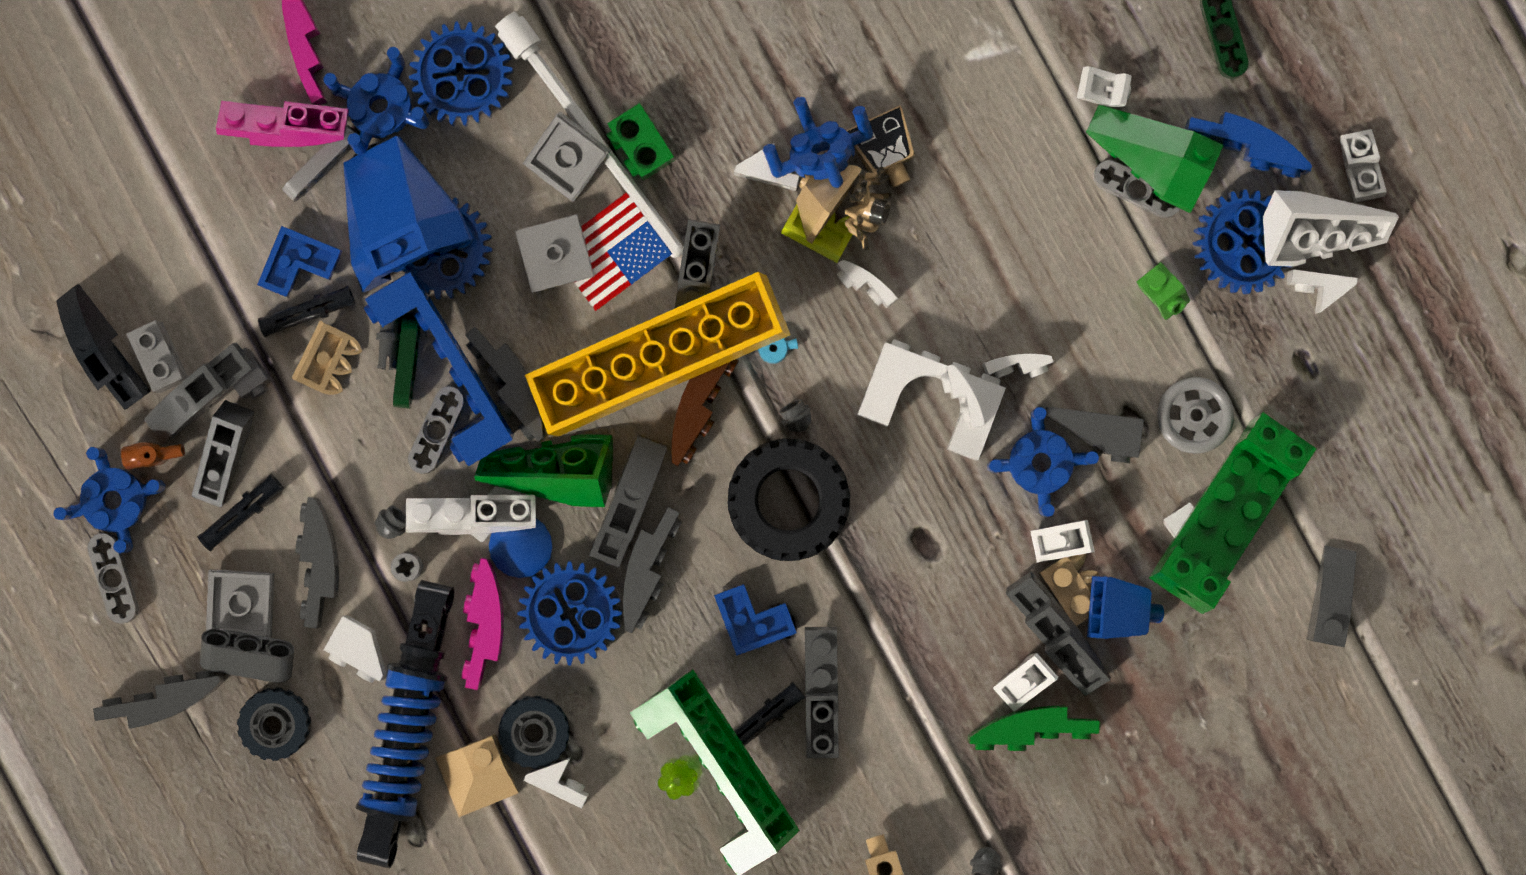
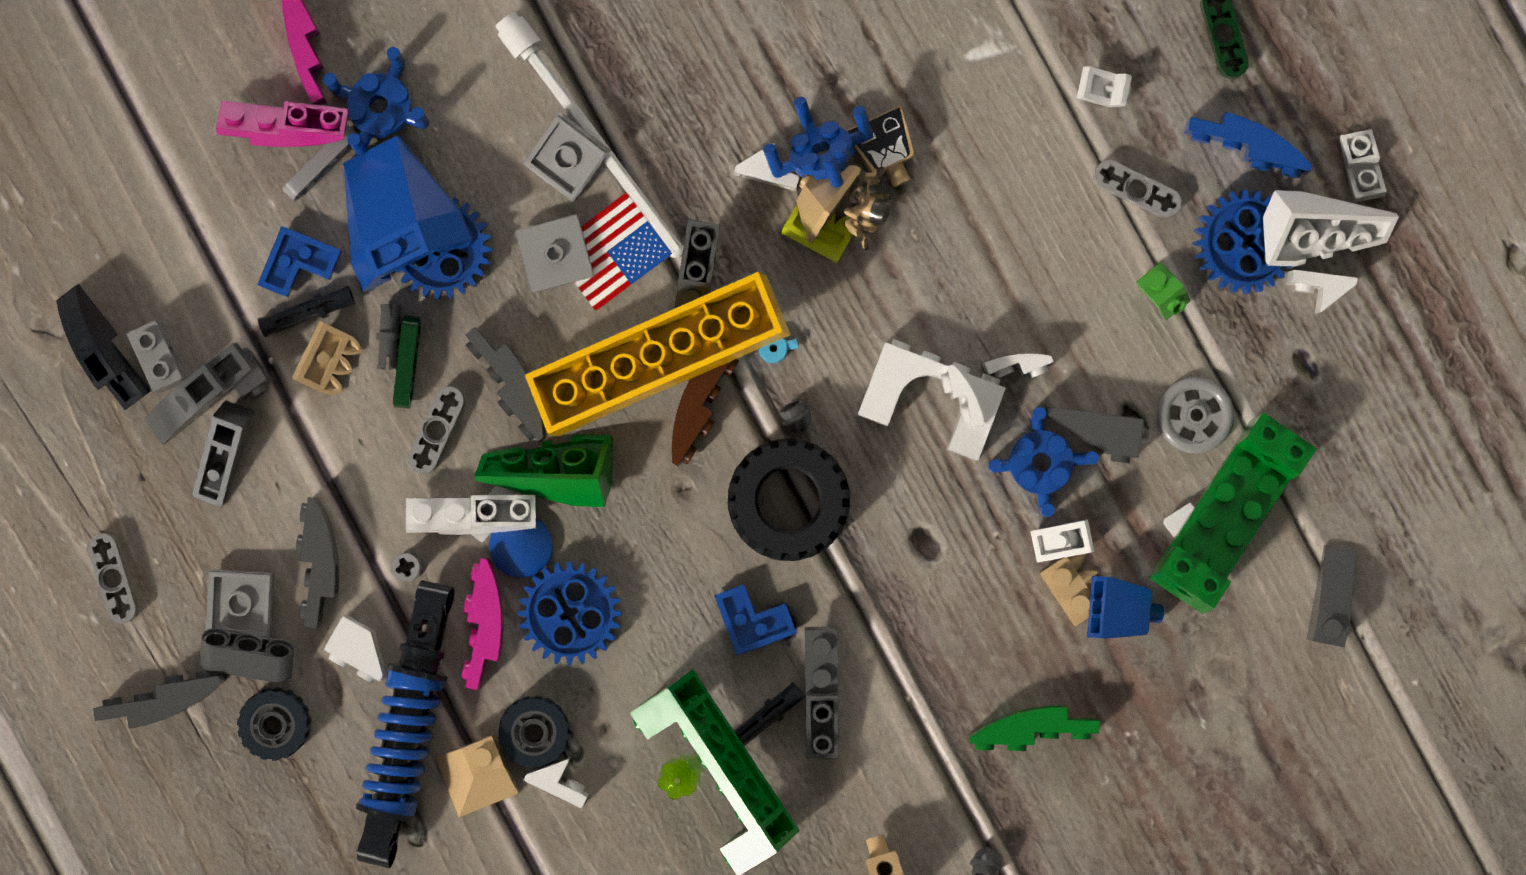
blue plate [53,447,166,553] -> none
dark orange piece [121,442,185,470] -> none
black pin [197,474,284,551] -> none
blue plate [364,270,514,467] -> none
dark grey plate [375,506,406,539] -> none
blue gear [409,21,514,127] -> none
dark grey slope [589,434,668,567] -> none
green brick [606,103,675,181] -> none
dark grey slope [623,507,683,633] -> none
white slope [836,260,898,308] -> none
white slope [993,653,1058,712] -> none
dark grey slope [1006,571,1111,696] -> none
green wedge [1086,105,1223,213] -> none

